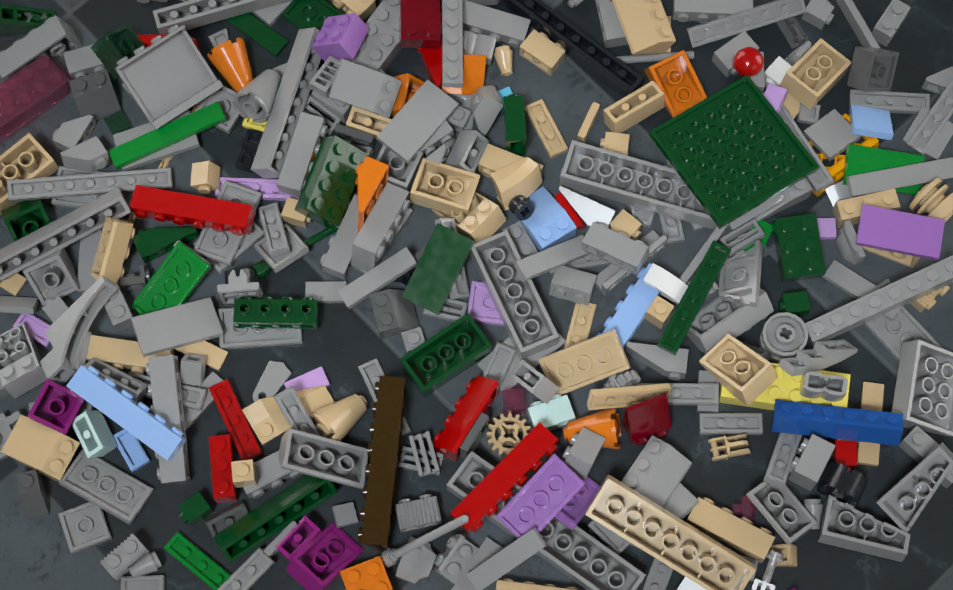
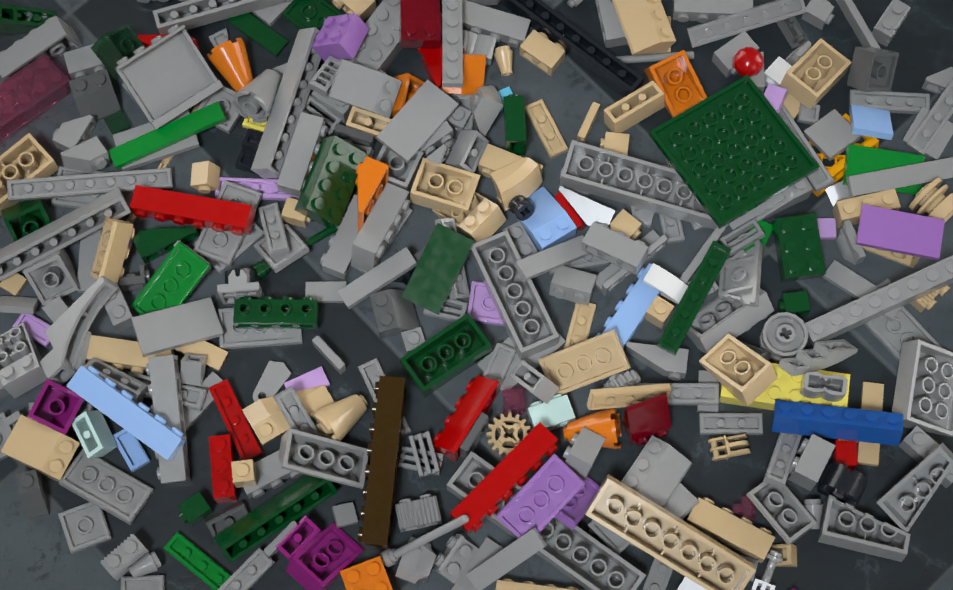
none -> light grey tile [312,336,346,375]

